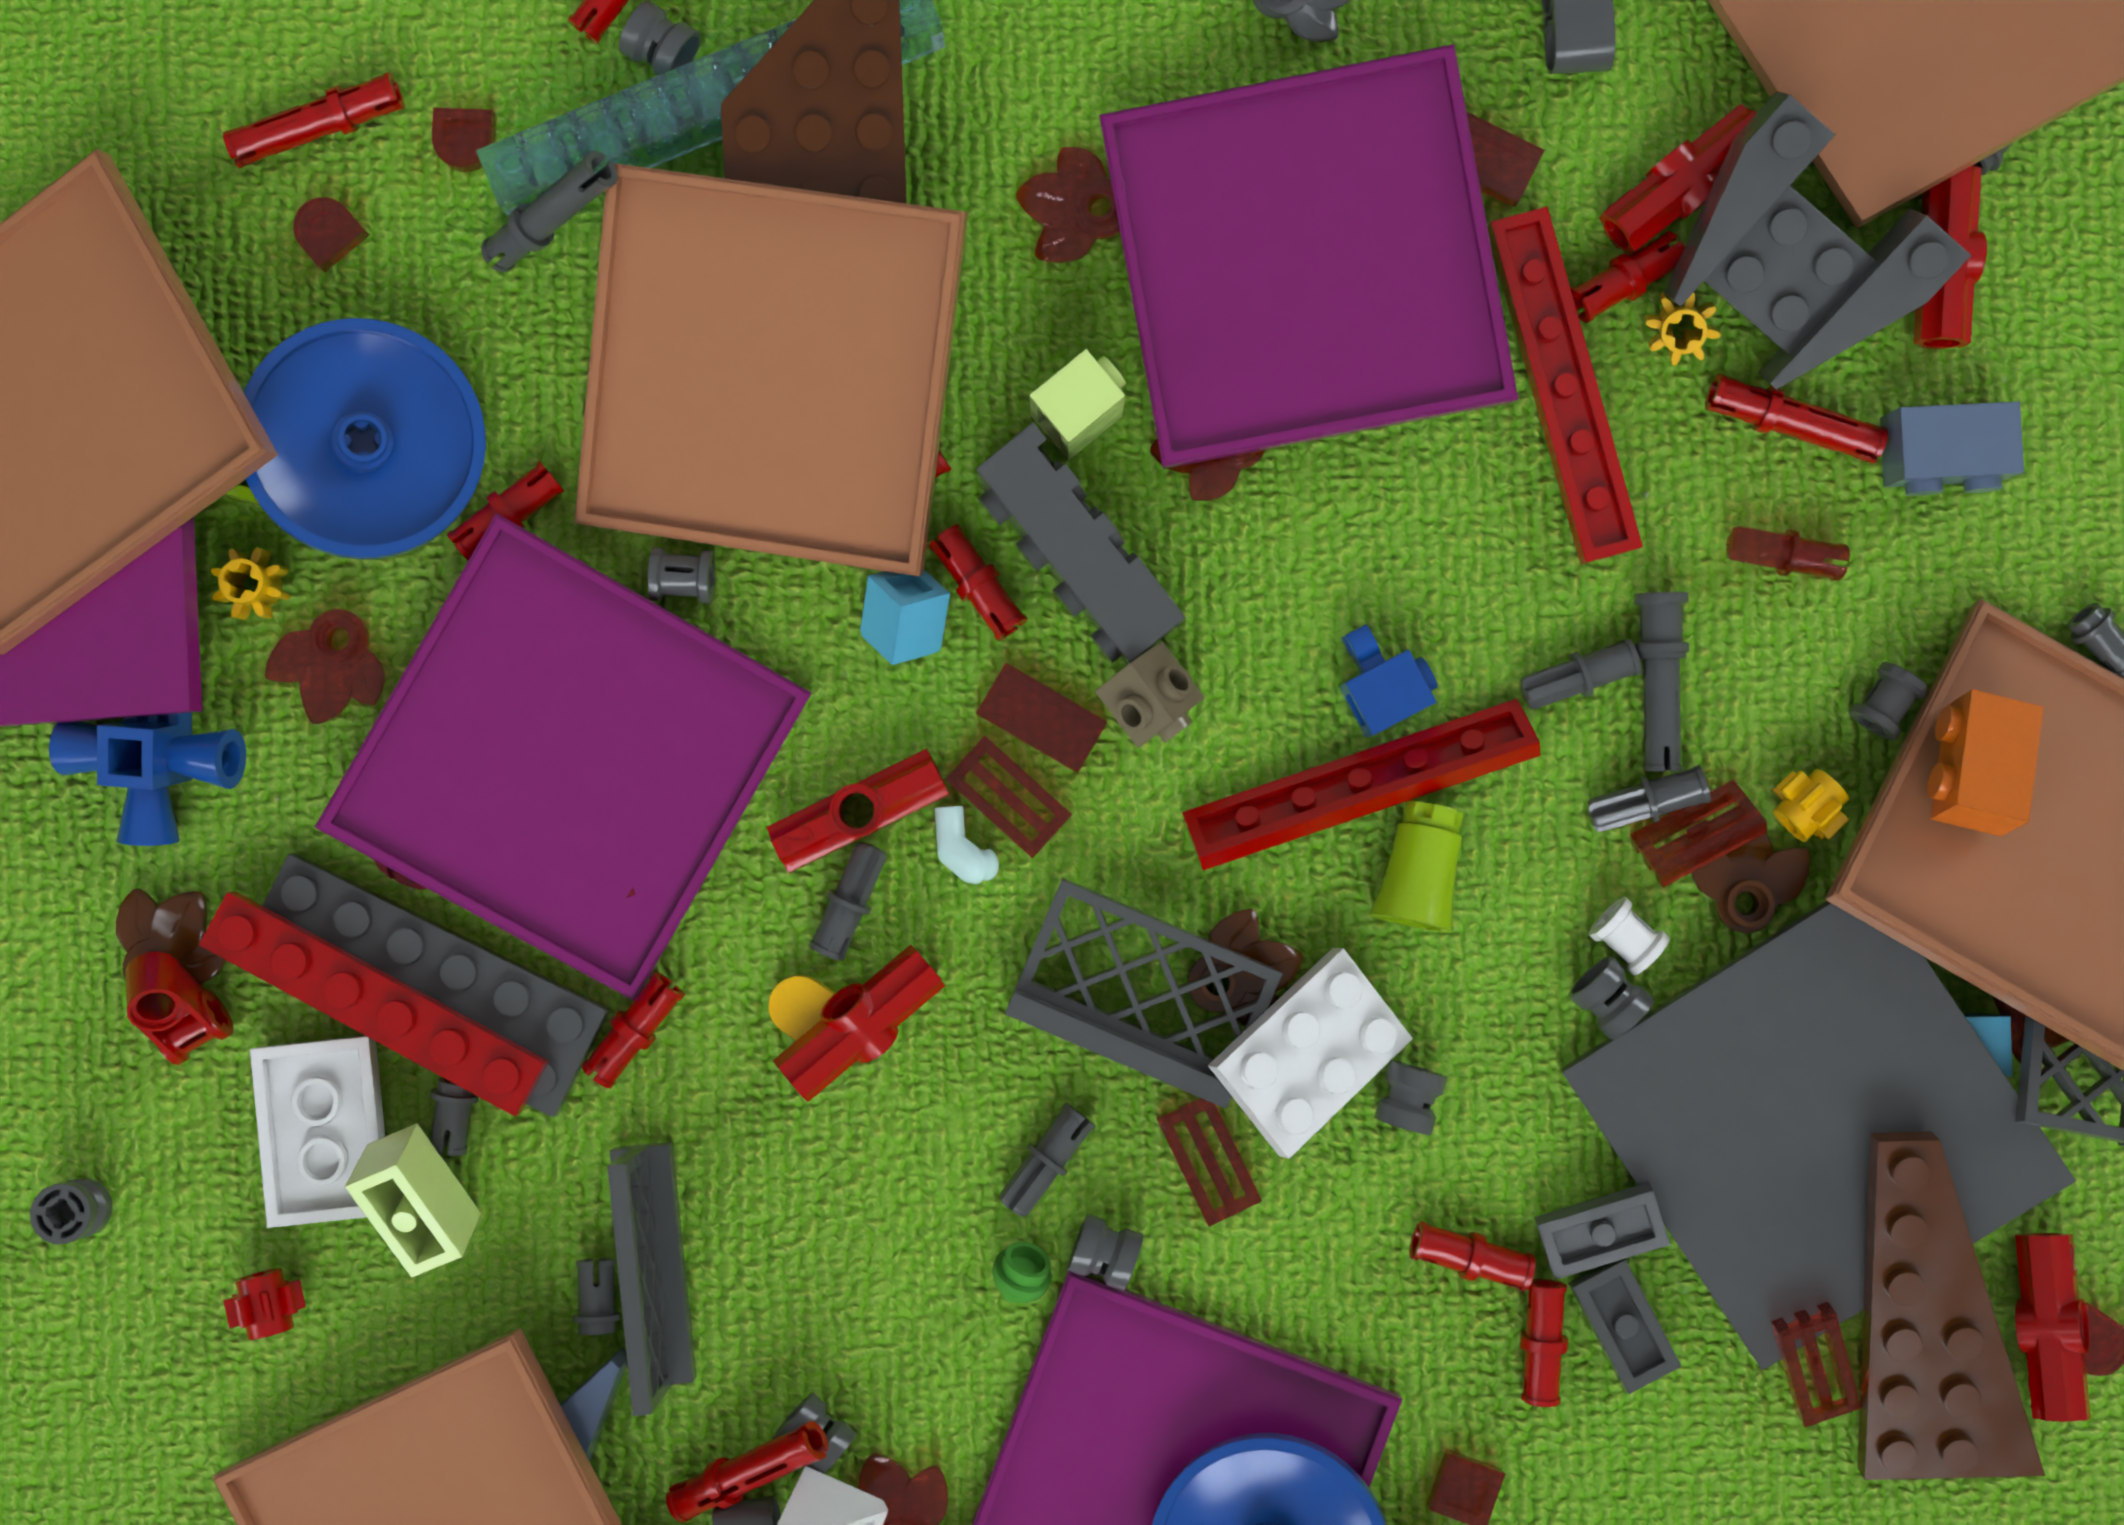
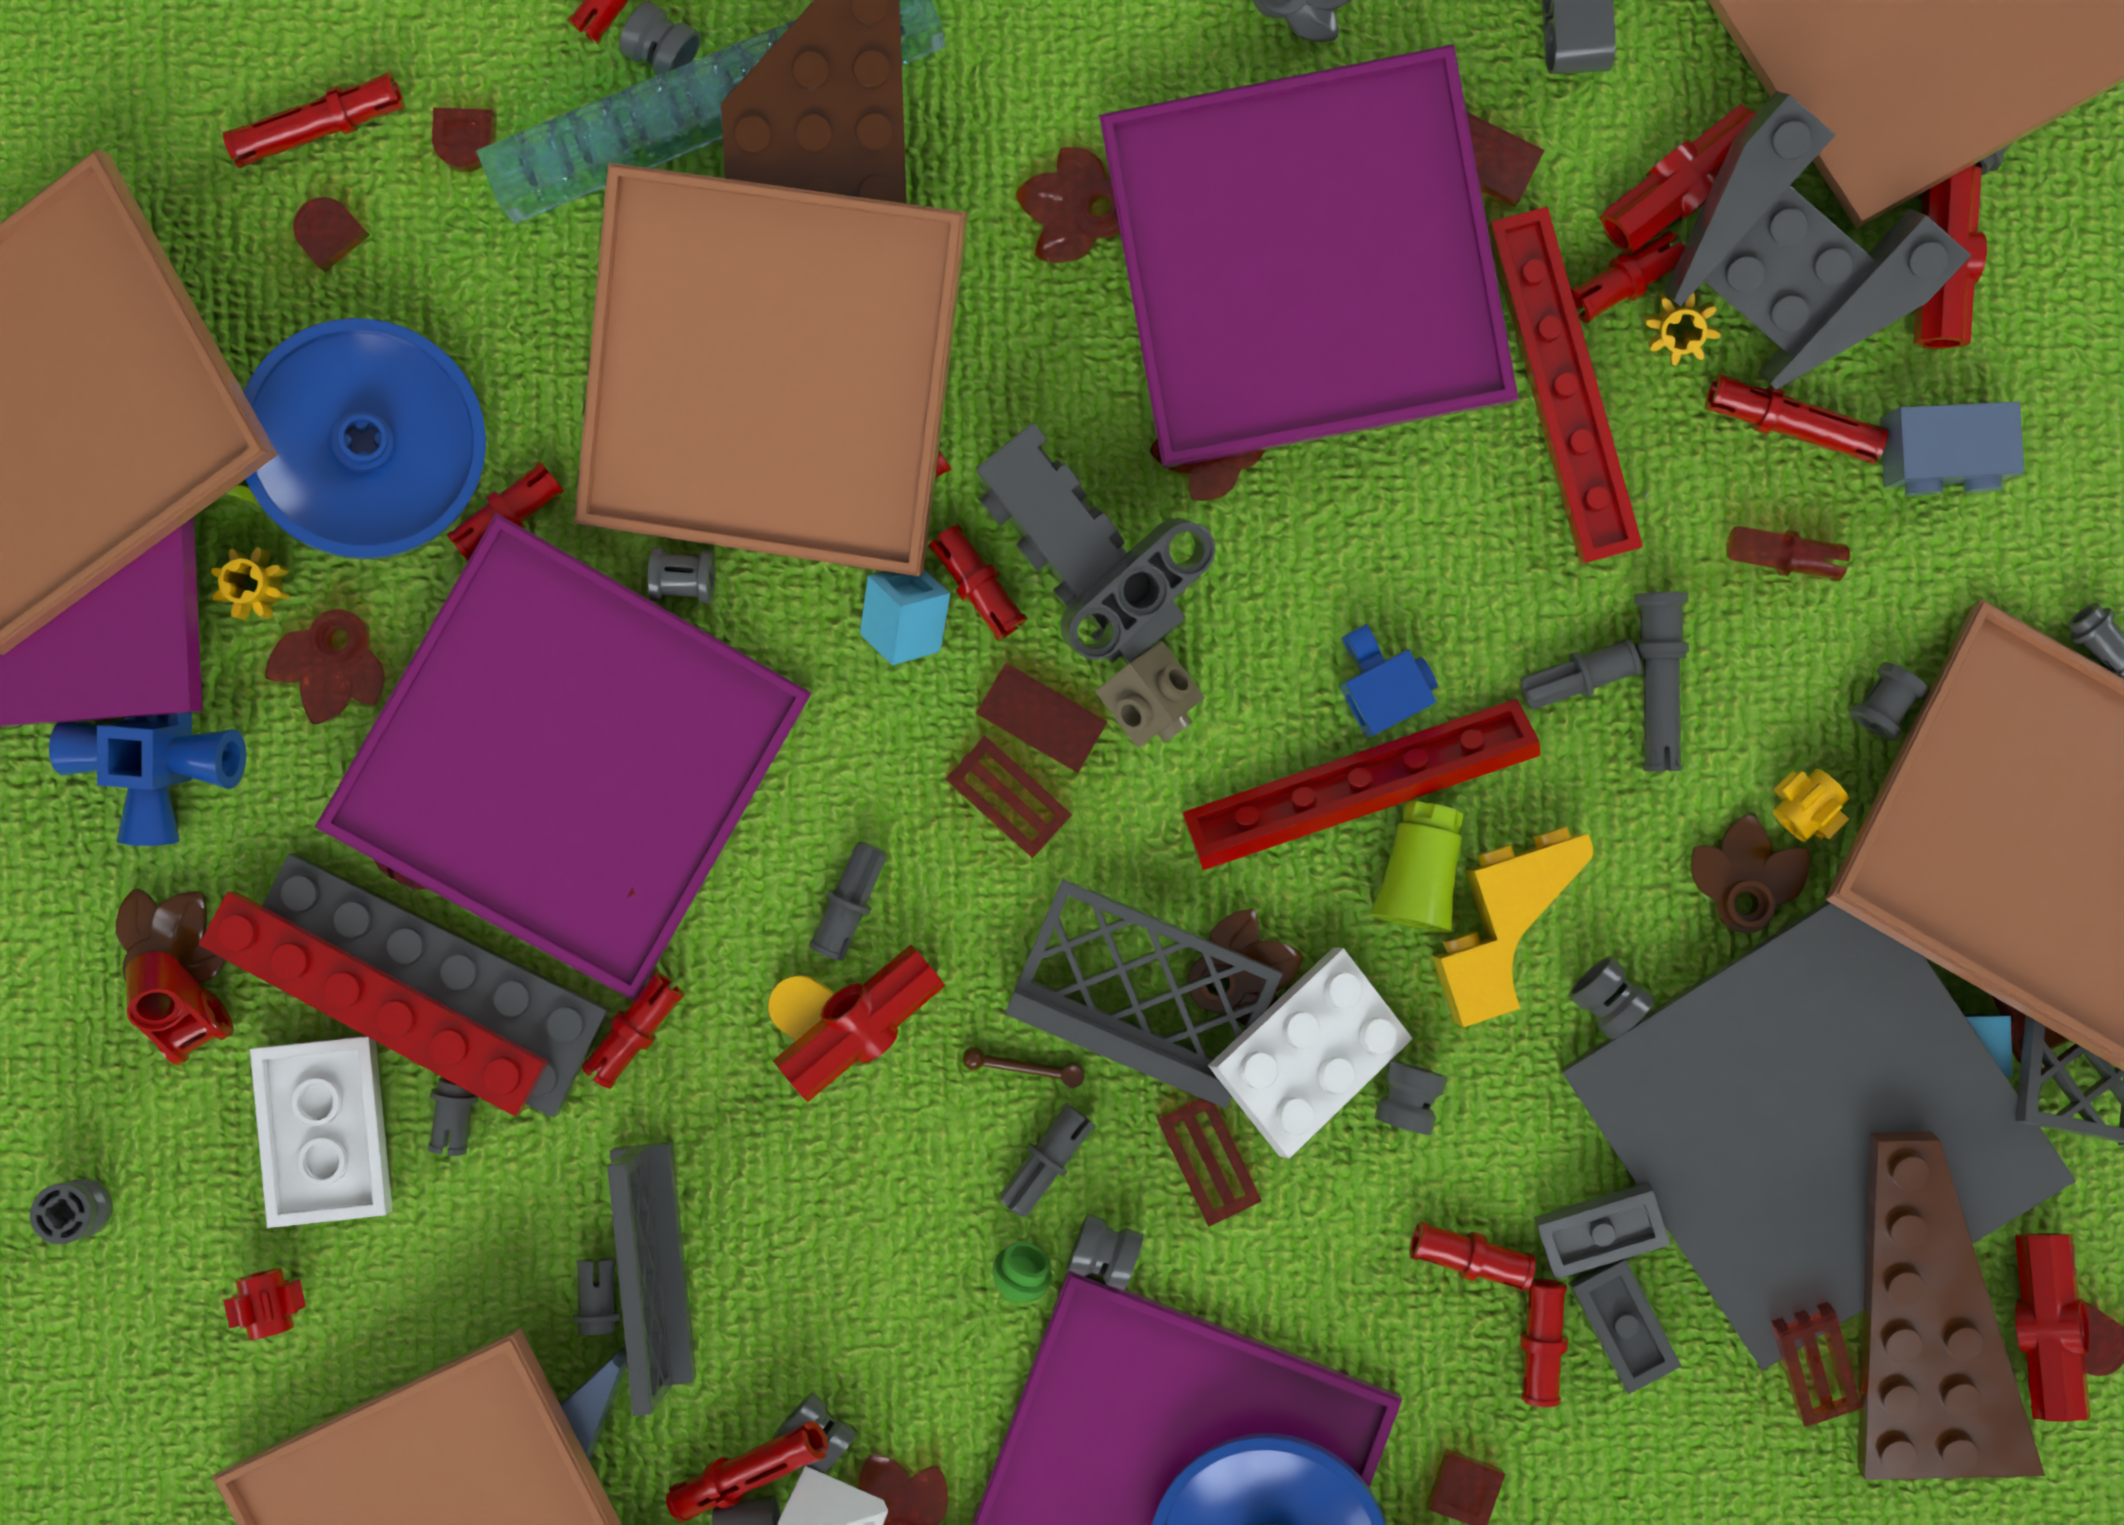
yellowish green brick [345,1123,481,1278] -> none
dark grey pin [481,151,618,272] -> none
red piece [766,748,950,873] -> none
light aqua arm [934,806,999,884] -> none
yellowish green piece [1030,349,1126,461] -> none
dark grey axle [1587,765,1711,832] -> none
white bush [1589,897,1670,976] -> none
clear red tile [1630,779,1767,888] -> none
orange brick [1927,689,2044,837] -> none
none -> reddish brown hinge [962,1047,1084,1088]
none -> dark grey beam [1060,518,1216,660]
none -> yellow arch [1431,826,1593,1027]

